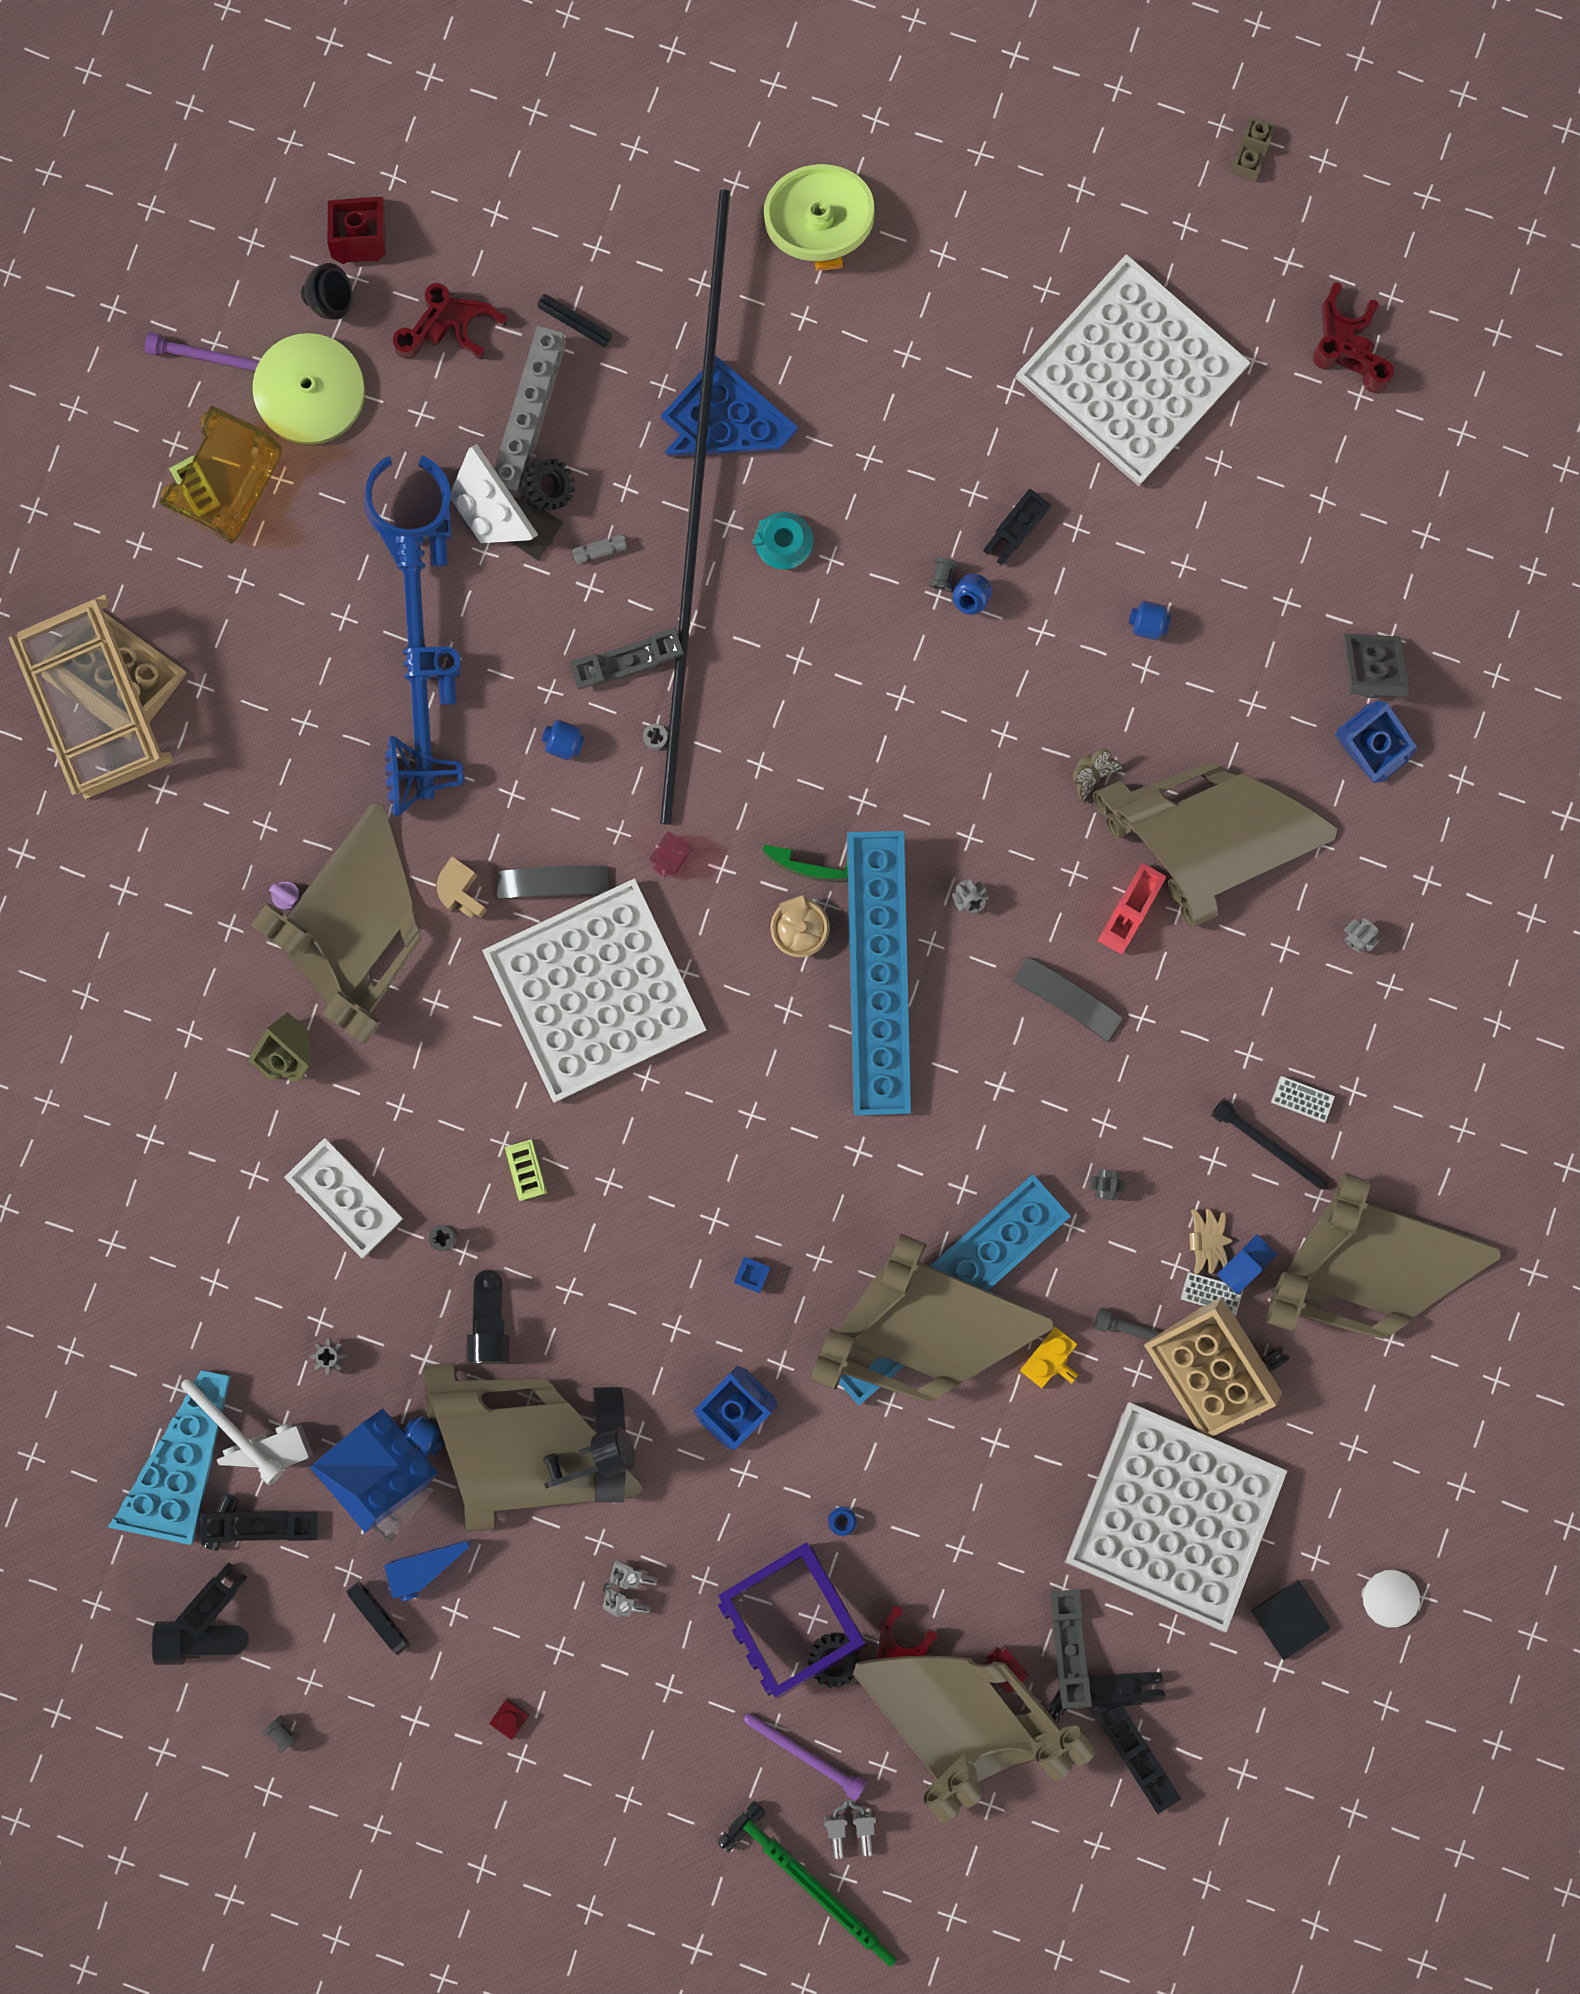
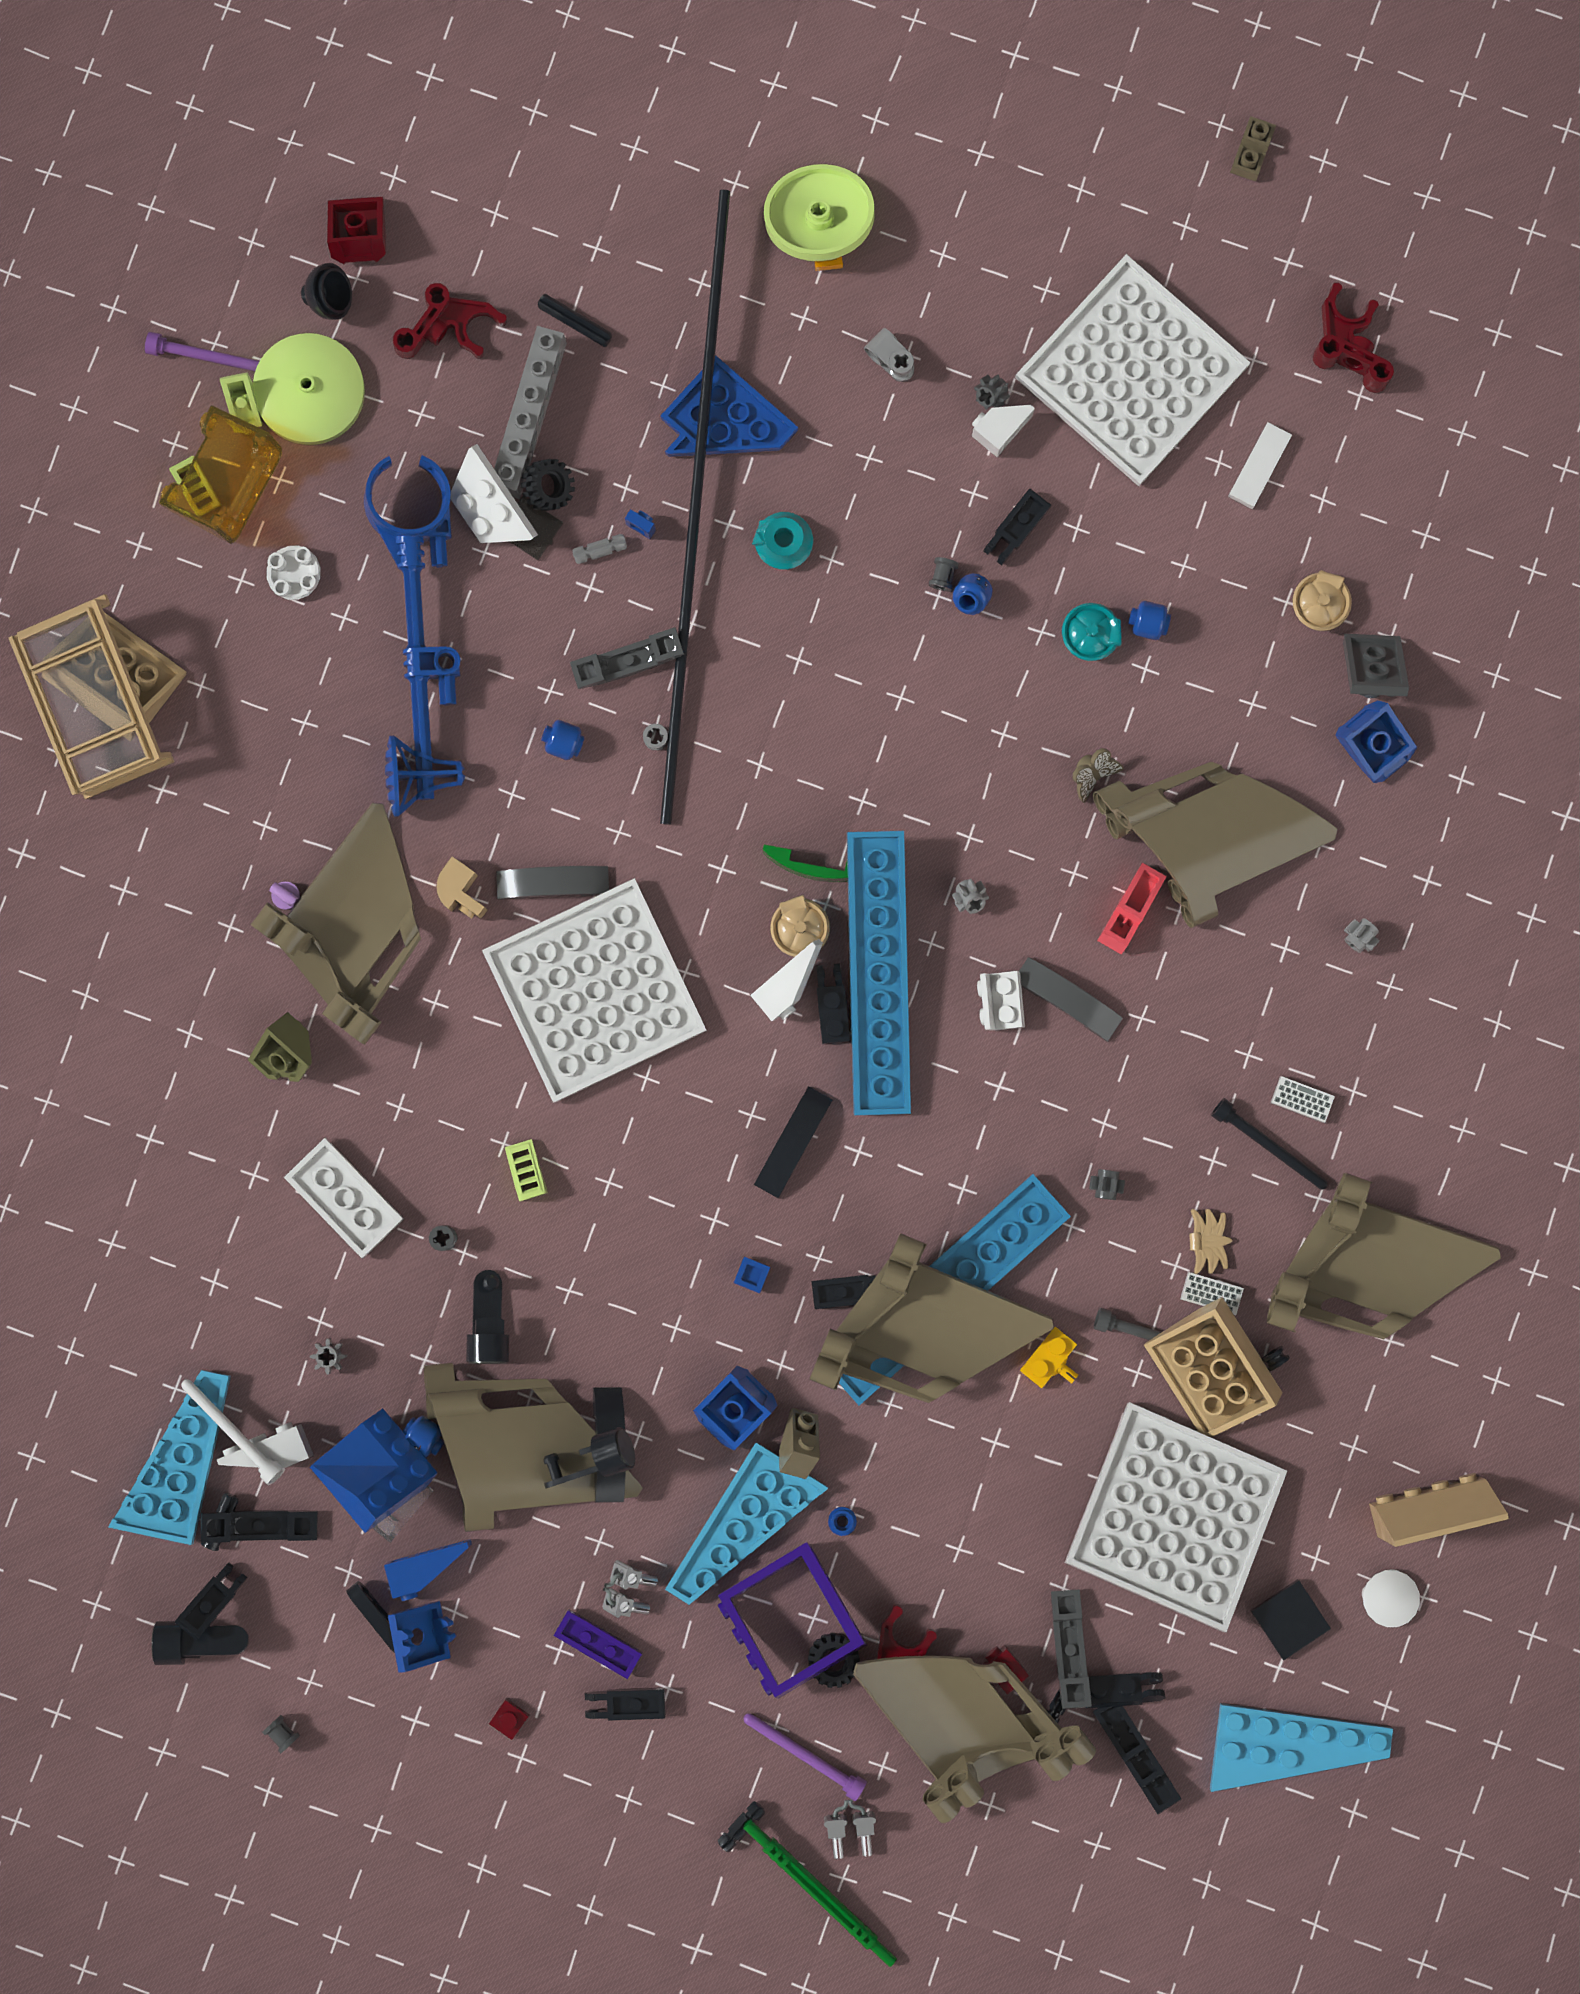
clear pink brick [649,831,692,878] -> none
blue slope [1217,1234,1277,1295] -> none
none -> yellowish green slope [220,372,263,432]
none -> white dish [267,546,321,600]
none -> blue piece [388,1601,456,1673]
none -> dark purple plate [553,1609,643,1679]
none -> black hinge [585,1688,666,1721]
none -> blue plate [625,509,656,539]
none -> medium azure wing [665,1442,828,1605]
none -> white slope [751,939,823,1021]
none -> black slope [754,1086,833,1198]
none -> dark tan slope [779,1408,820,1479]
none -> black hinge [811,1274,877,1309]
none -> black hinge [816,963,850,1044]
none -> light grey piece [864,328,914,382]
none -> white slope [972,405,1035,457]
none -> dark grey gear [974,374,1010,410]
none -> white bracket [977,971,1025,1031]
none -> teal piece [1062,603,1122,661]
none -> medium azure wing [1210,1703,1393,1792]
none -> white tile [1228,422,1292,509]
none -> tan piece [1293,570,1352,631]
none -> tan slope [1369,1473,1509,1547]

